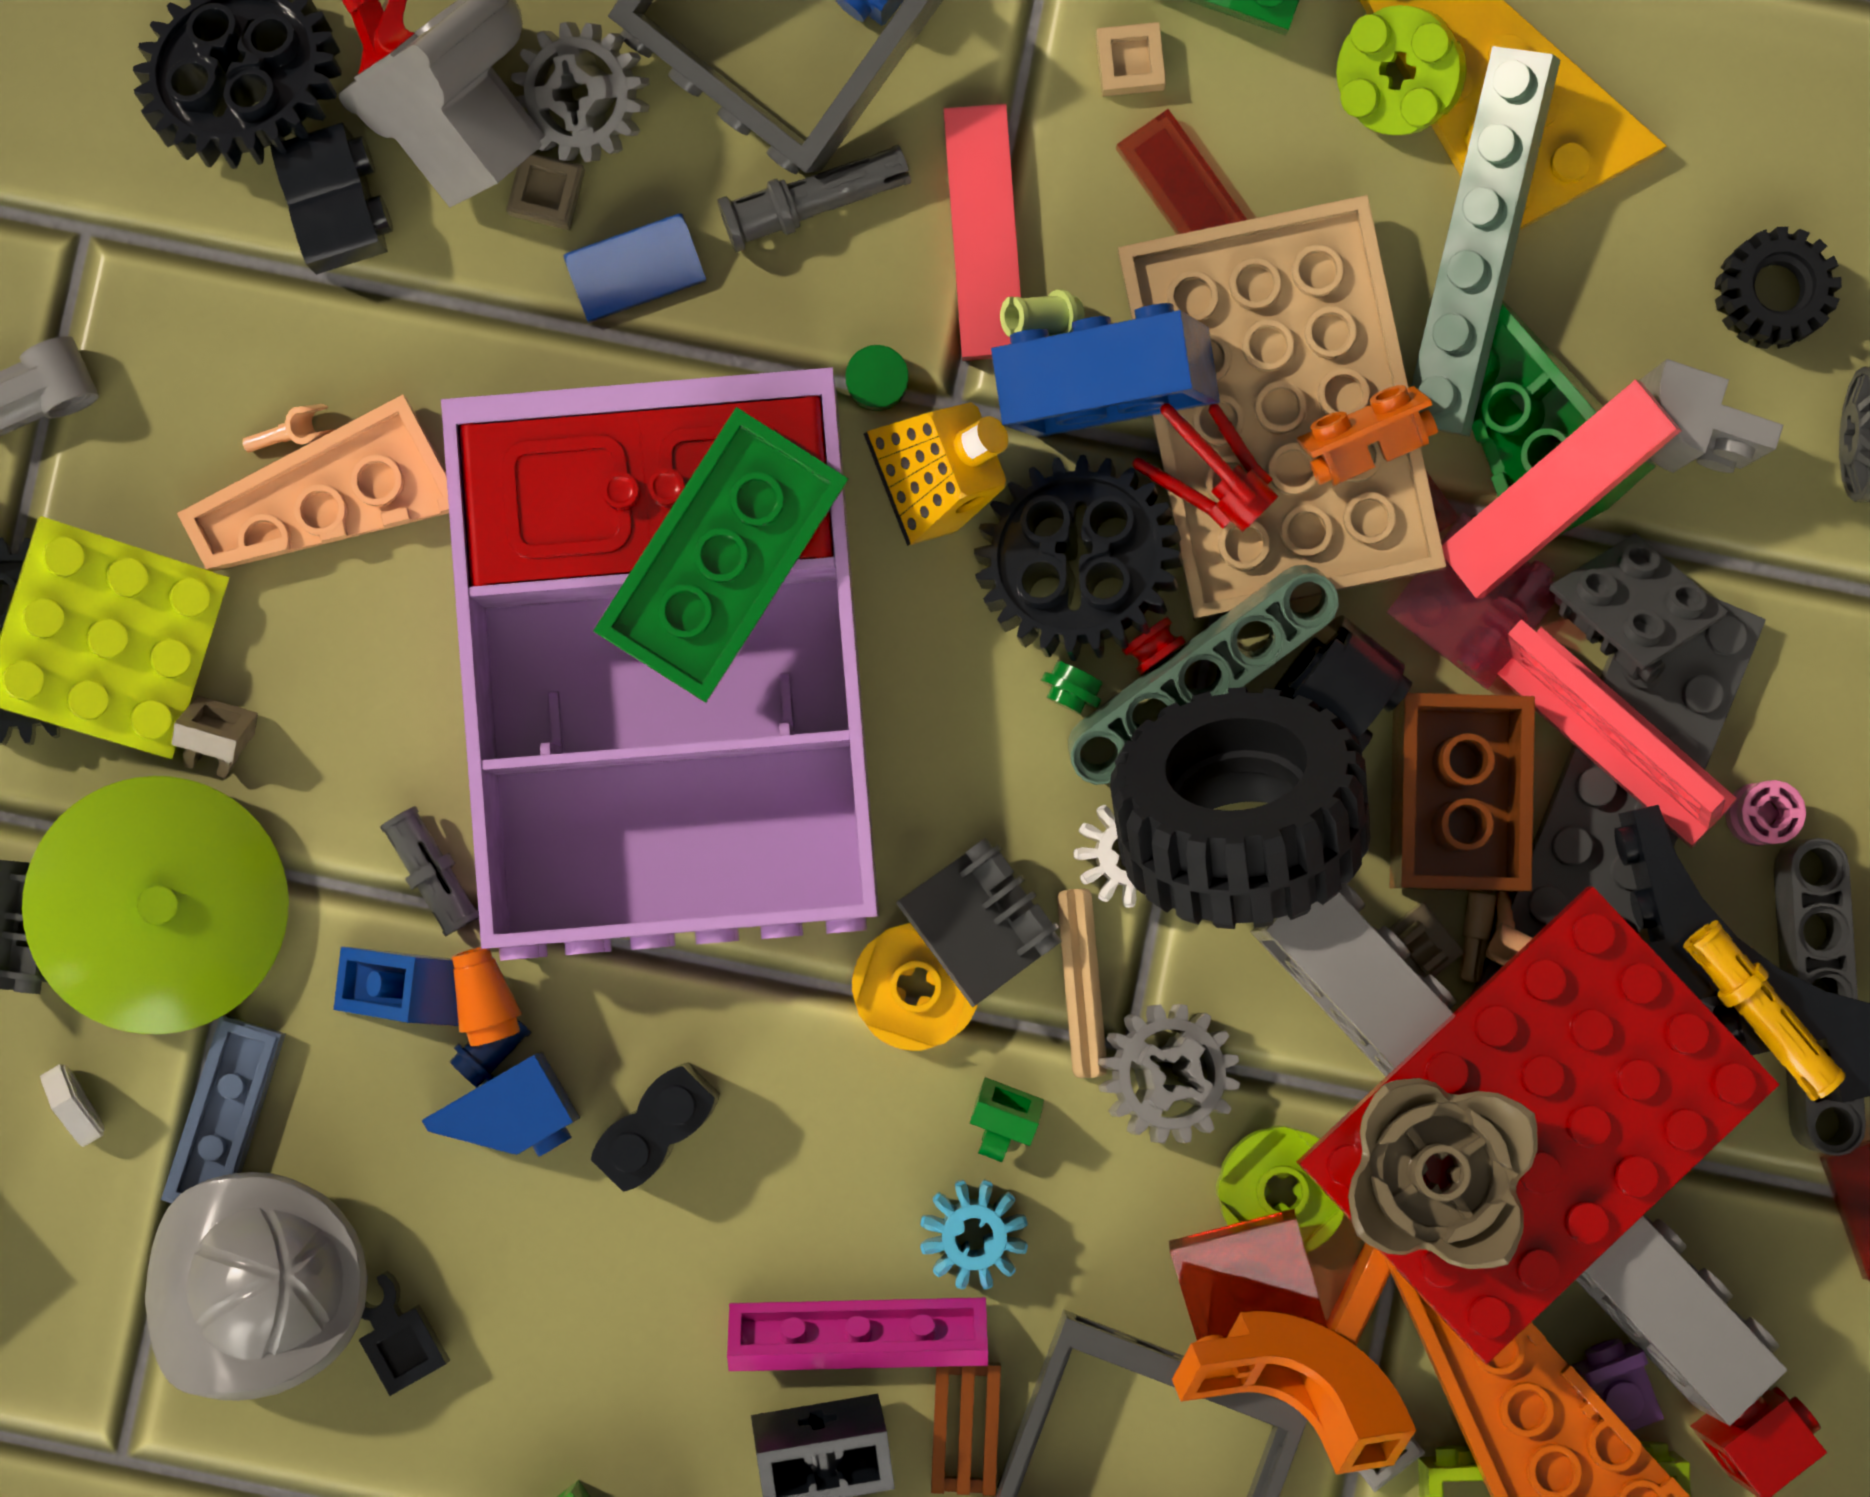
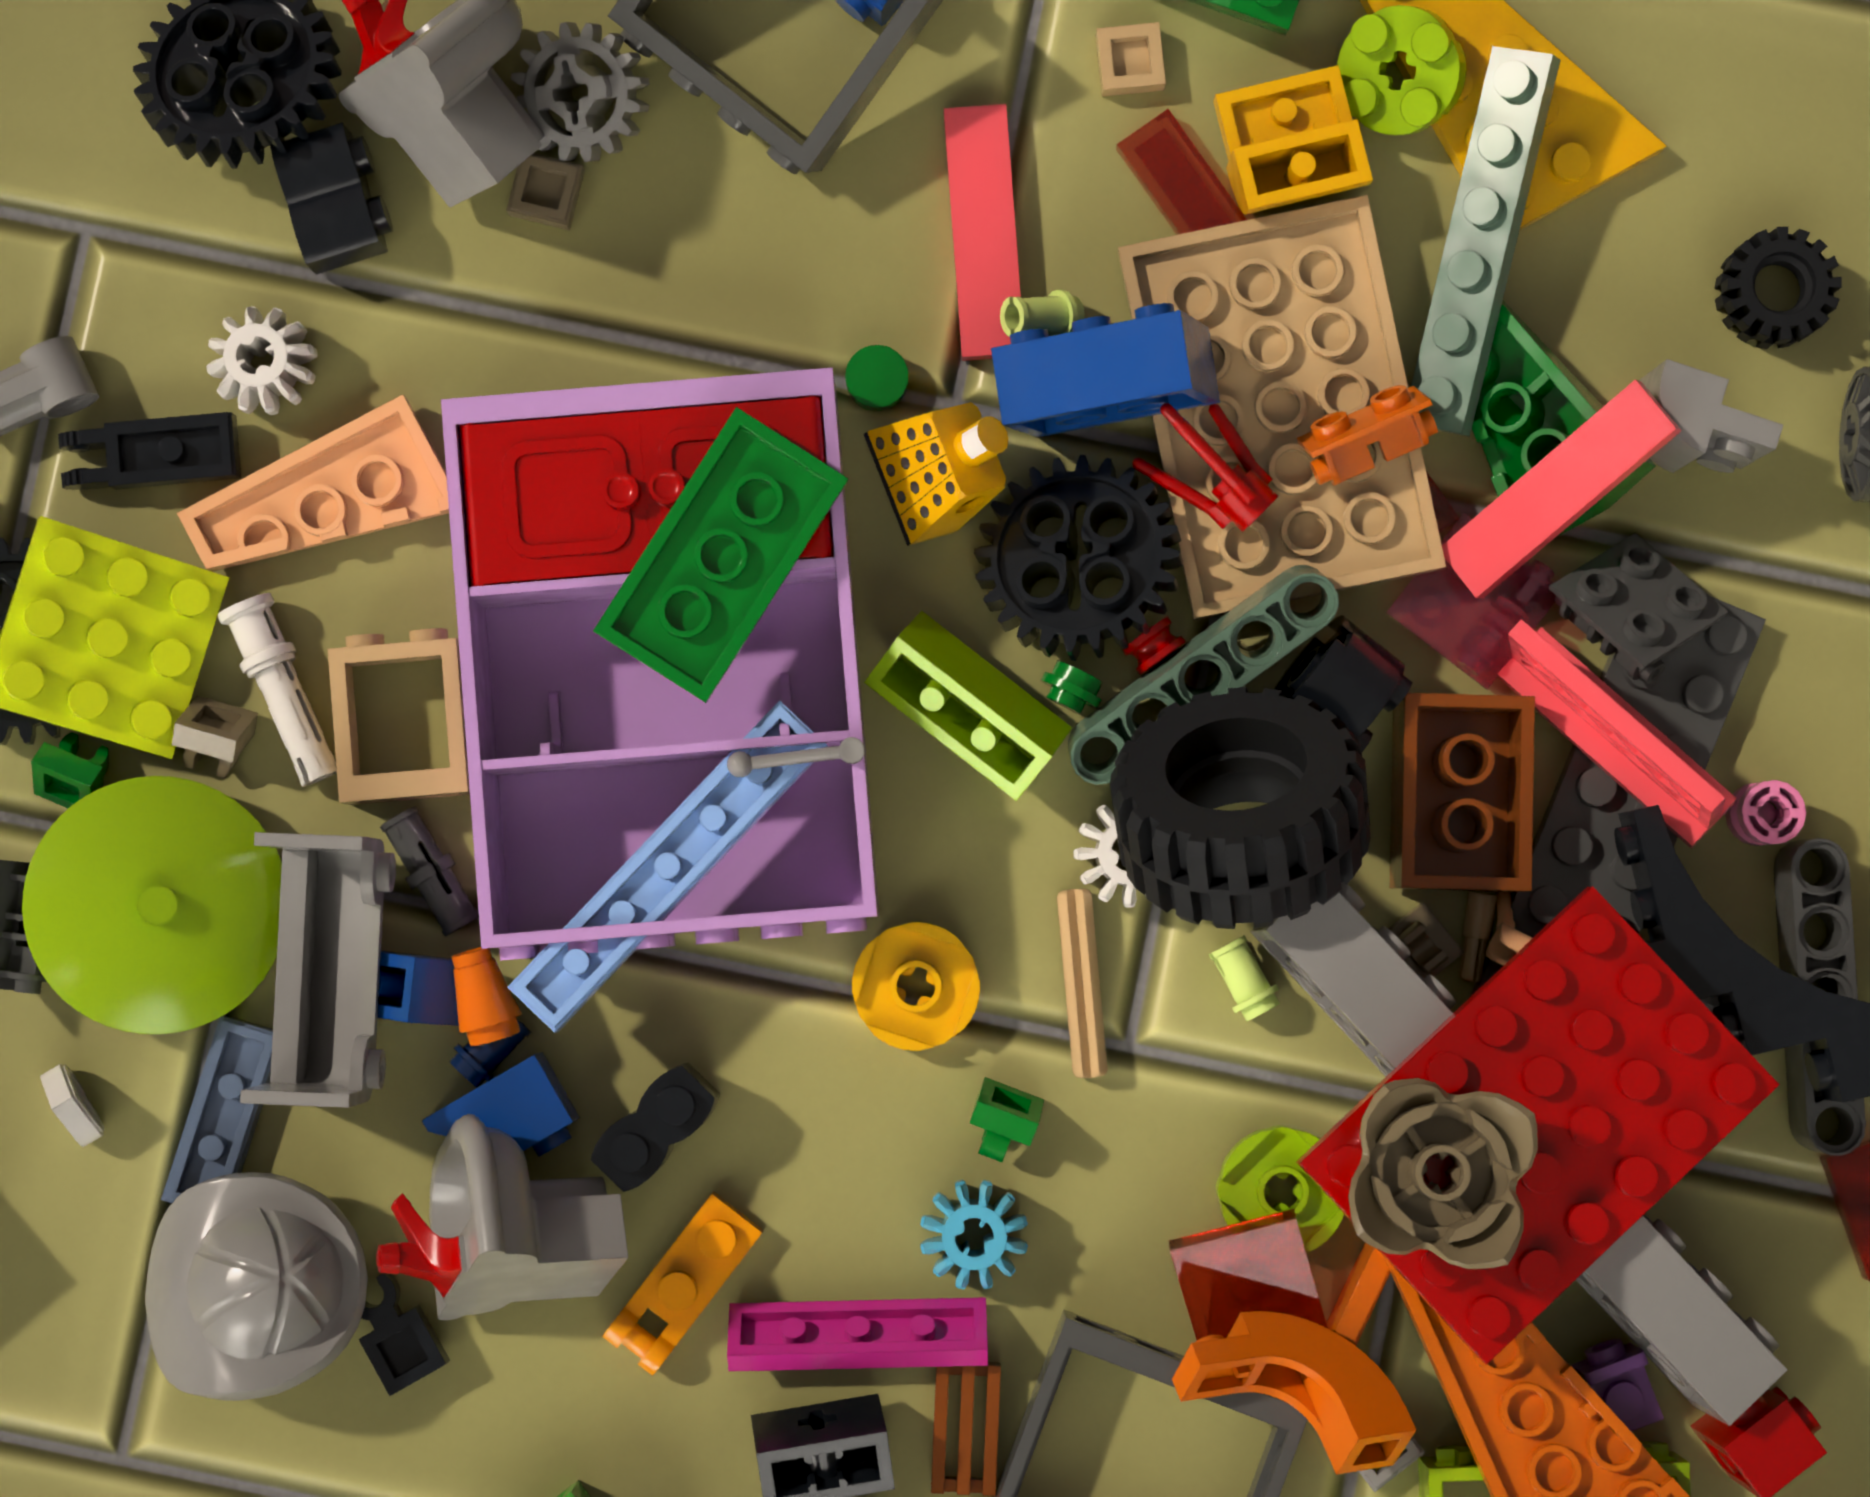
light nougat hand [243,404,335,453] -> none
slope [563,213,707,323] -> none
dark grey pin [717,145,911,253] -> none
dark grey hinge [896,838,1062,1008] -> none
light grey gear [1098,1004,1240,1144] -> none
yellow pin [1683,920,1846,1101] -> none
none -> green tile [31,732,109,809]
none -> black hinge [58,412,241,490]
none -> white gear [206,306,317,415]
none -> white pin [217,593,337,787]
none -> light grey windscreen [240,832,396,1108]
none -> tan window [328,628,470,805]
none -> light grey piece [376,1114,628,1320]
none -> light blue tile [507,700,828,1033]
none -> light orange plate [602,1191,764,1376]
none -> light grey hinge [727,737,865,778]
none -> lime brick [864,610,1072,801]
none -> yellowish green pin [1209,935,1280,1022]
none -> yellow brick [1213,65,1373,215]

